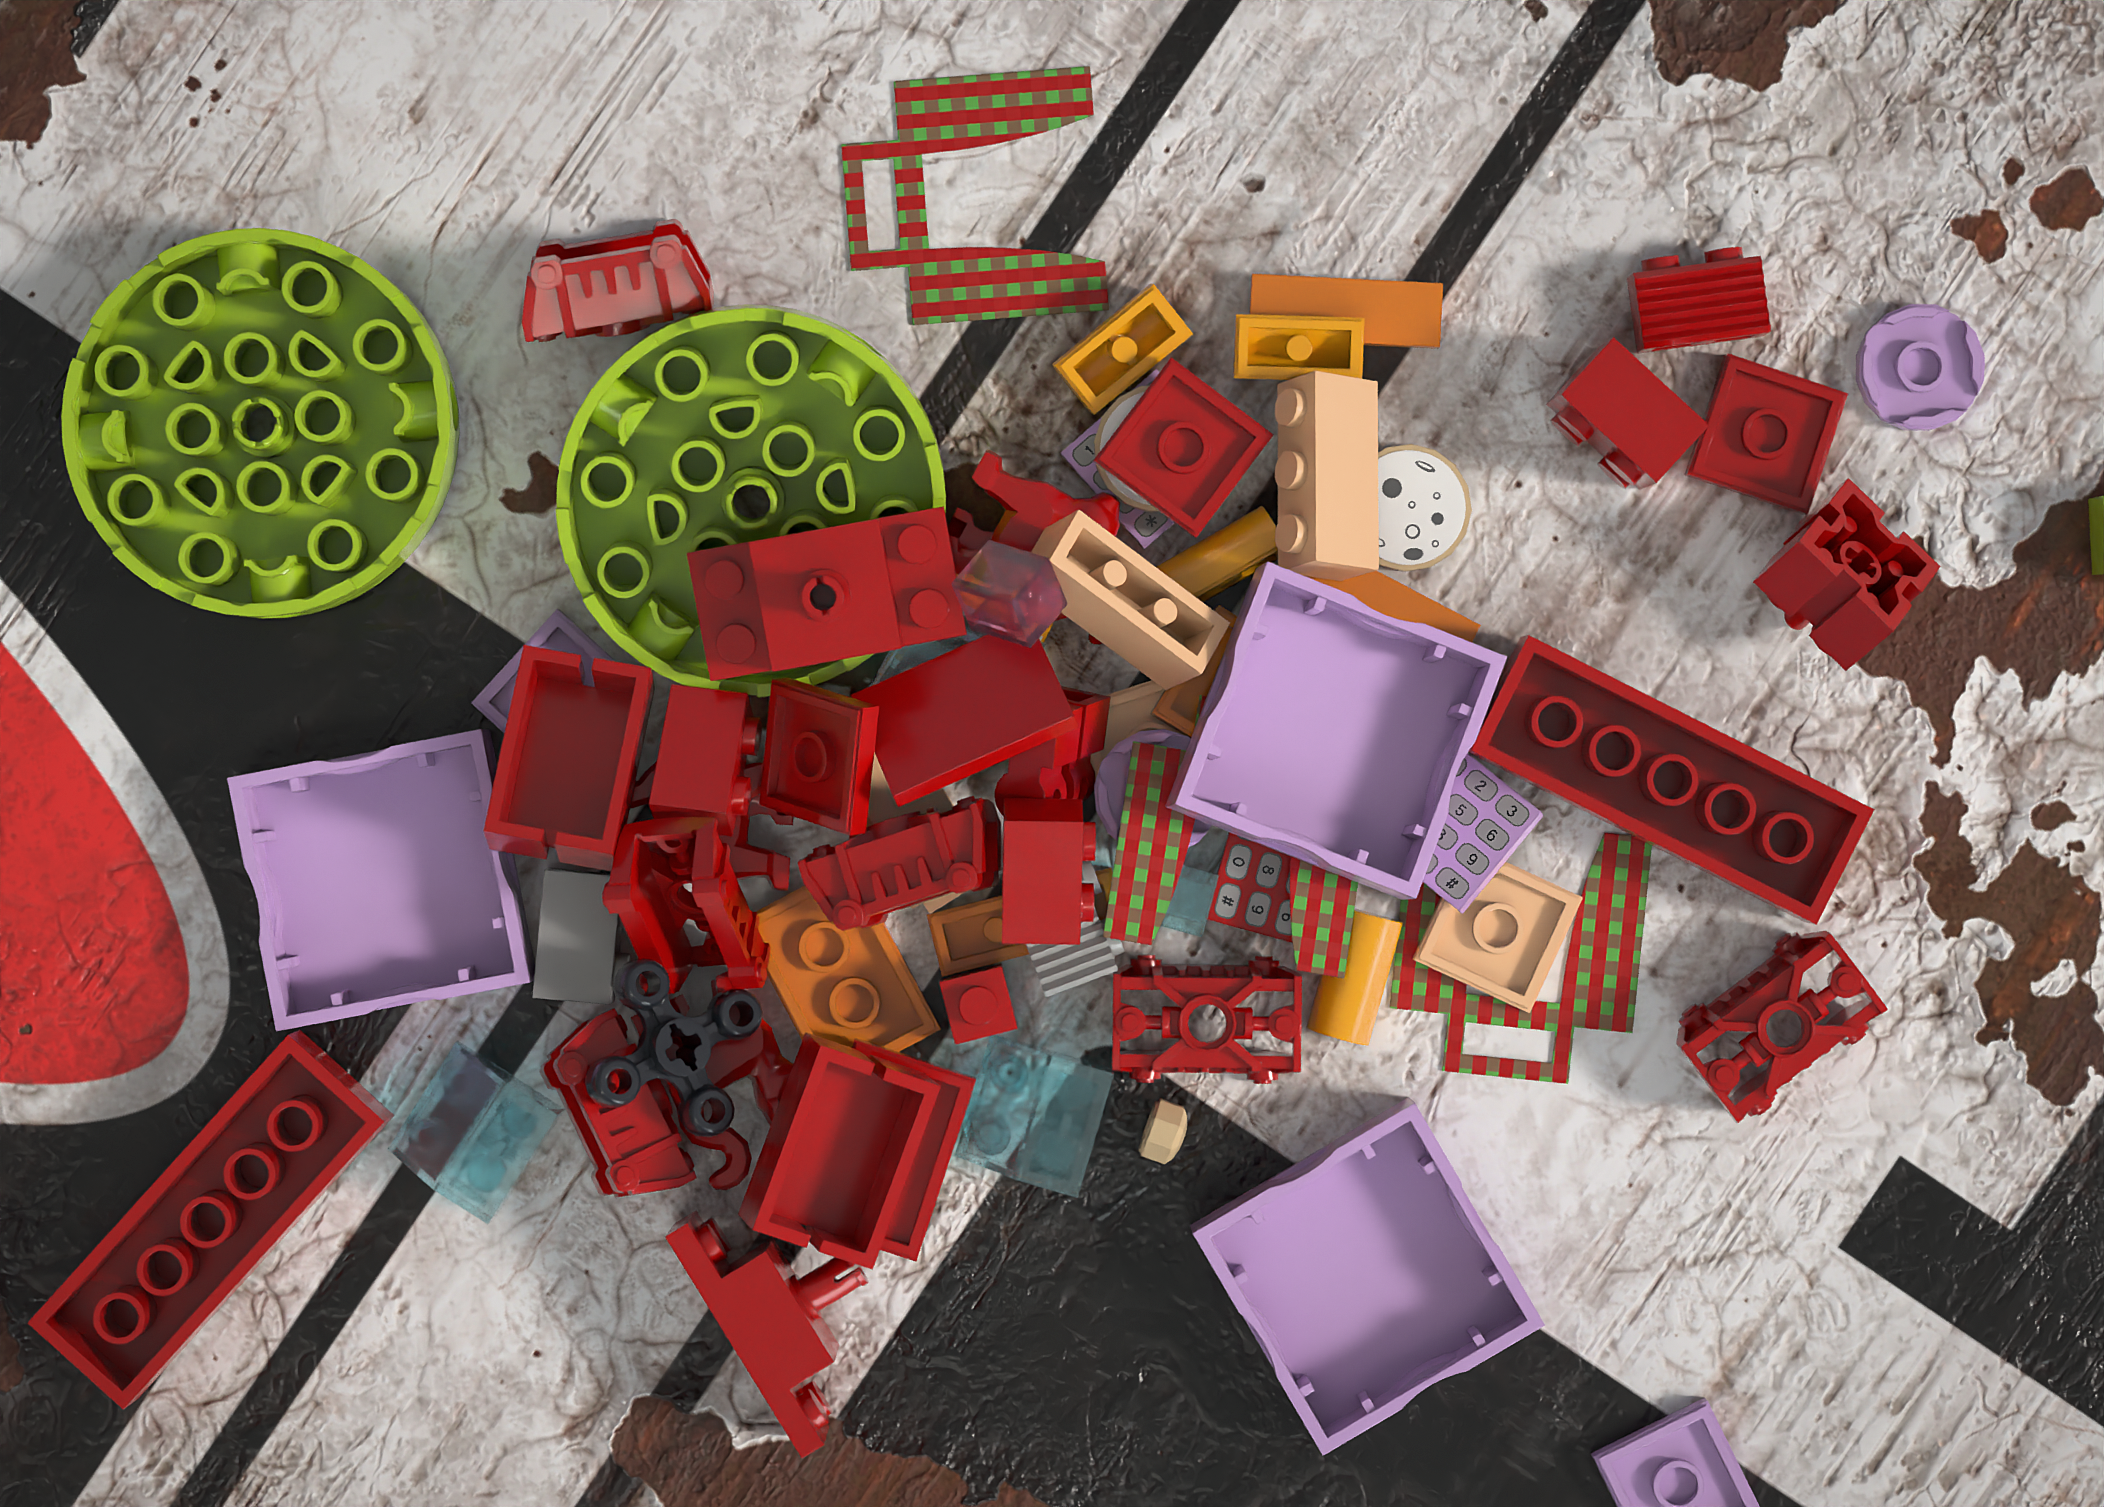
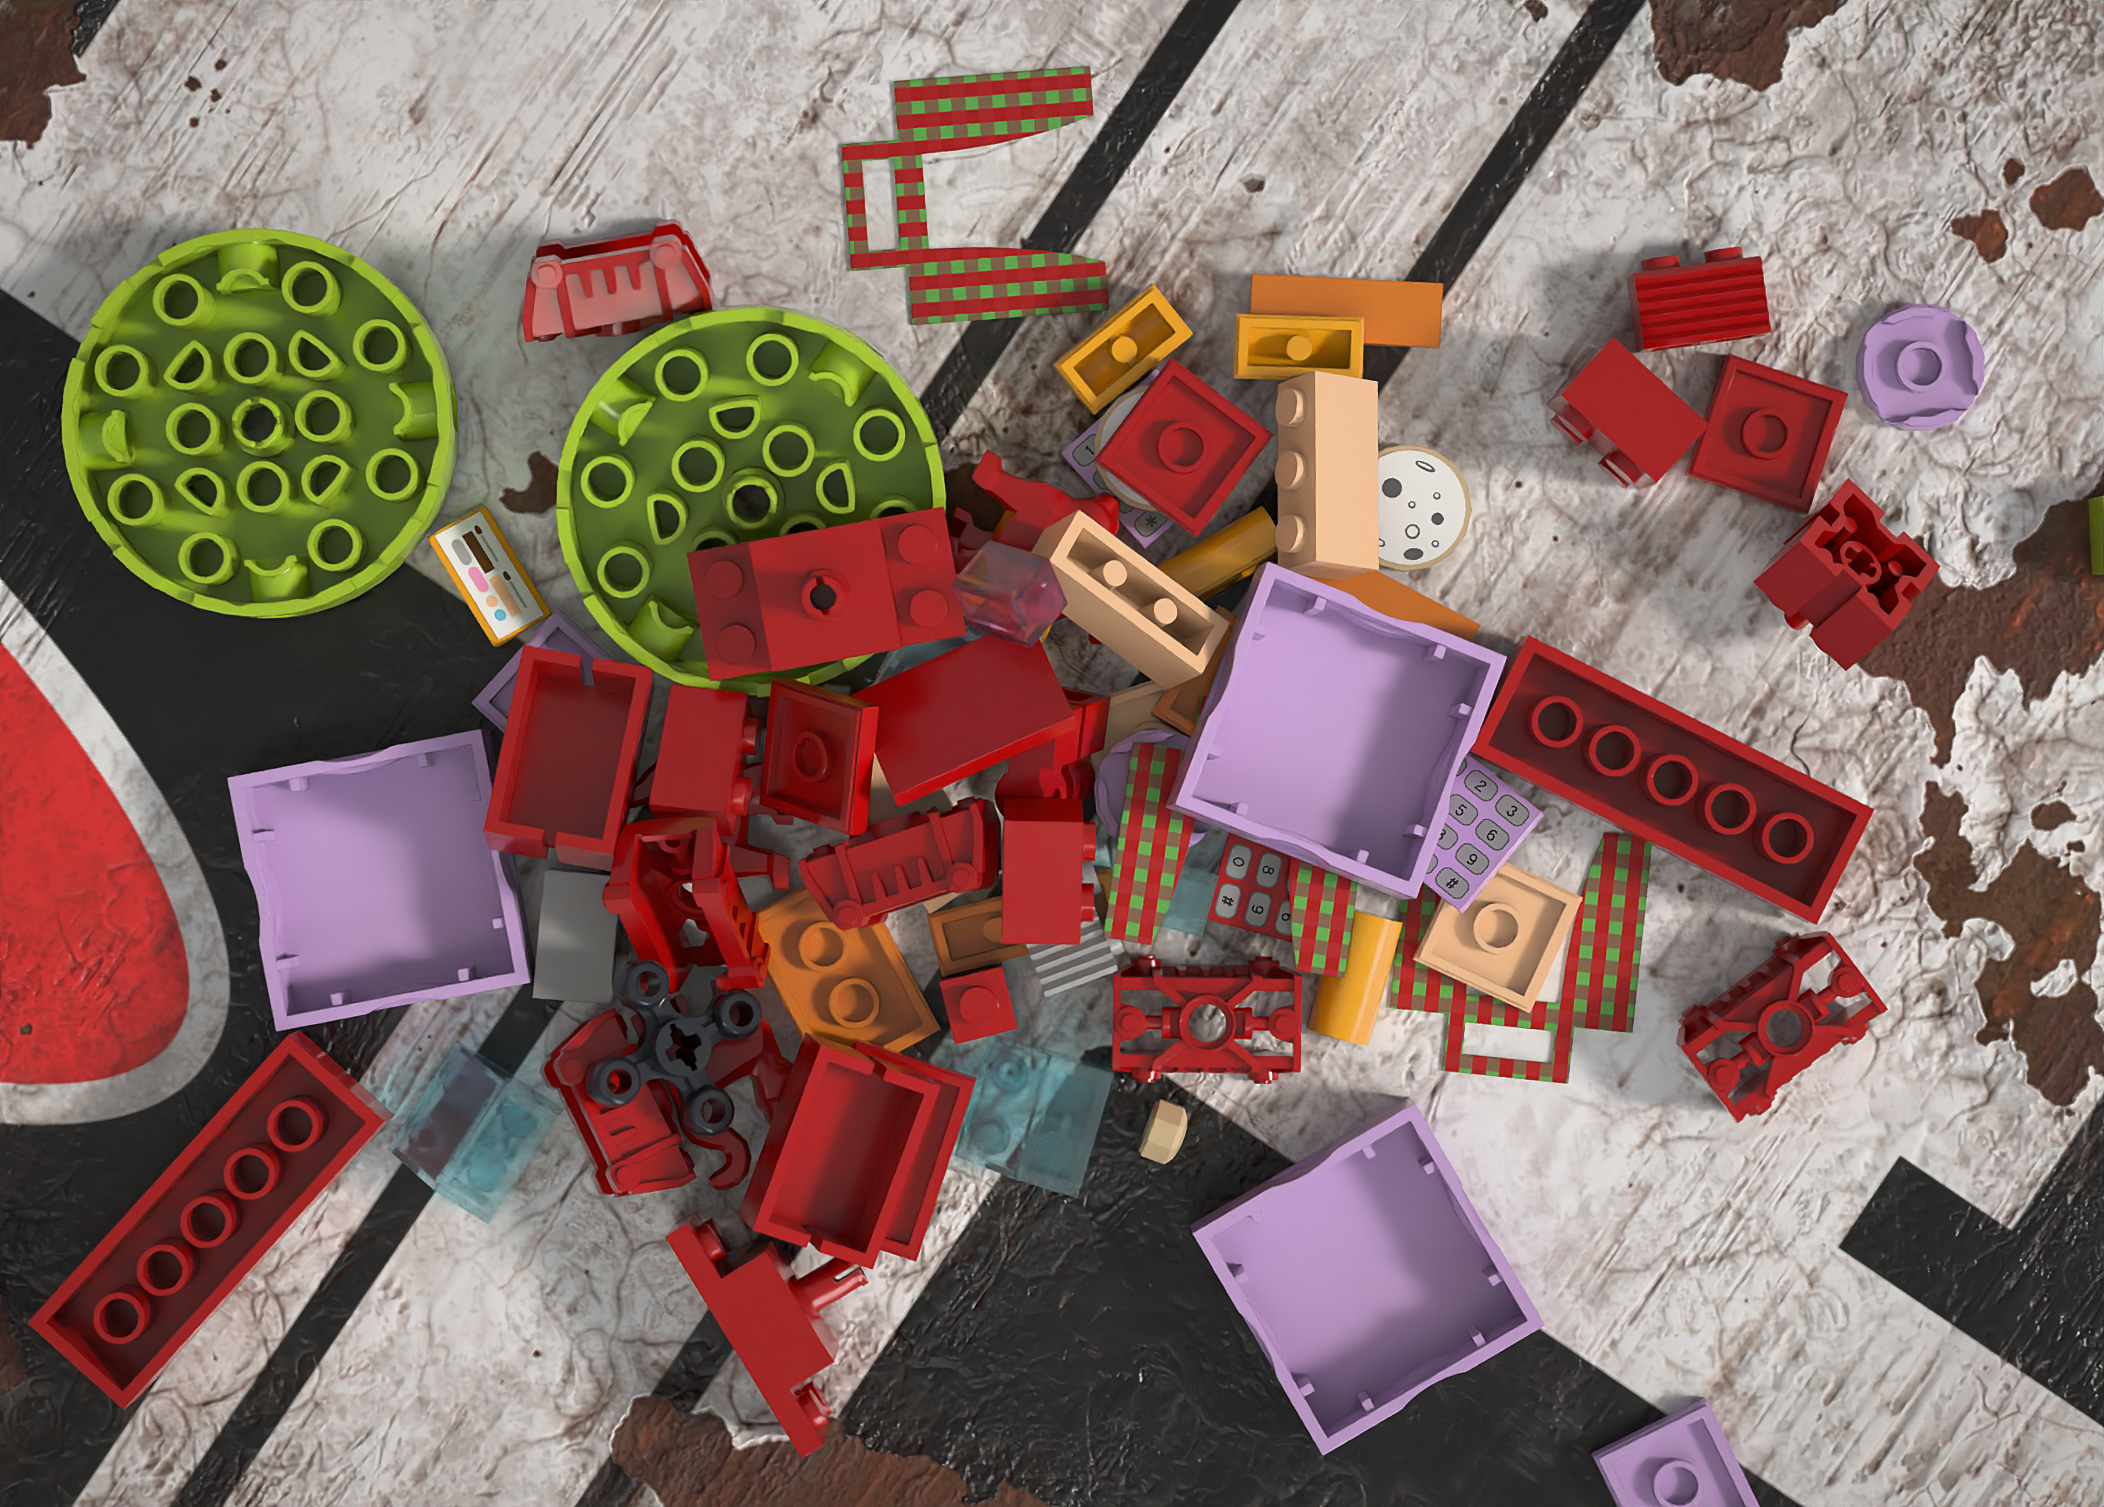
none -> slope [427,506,552,647]

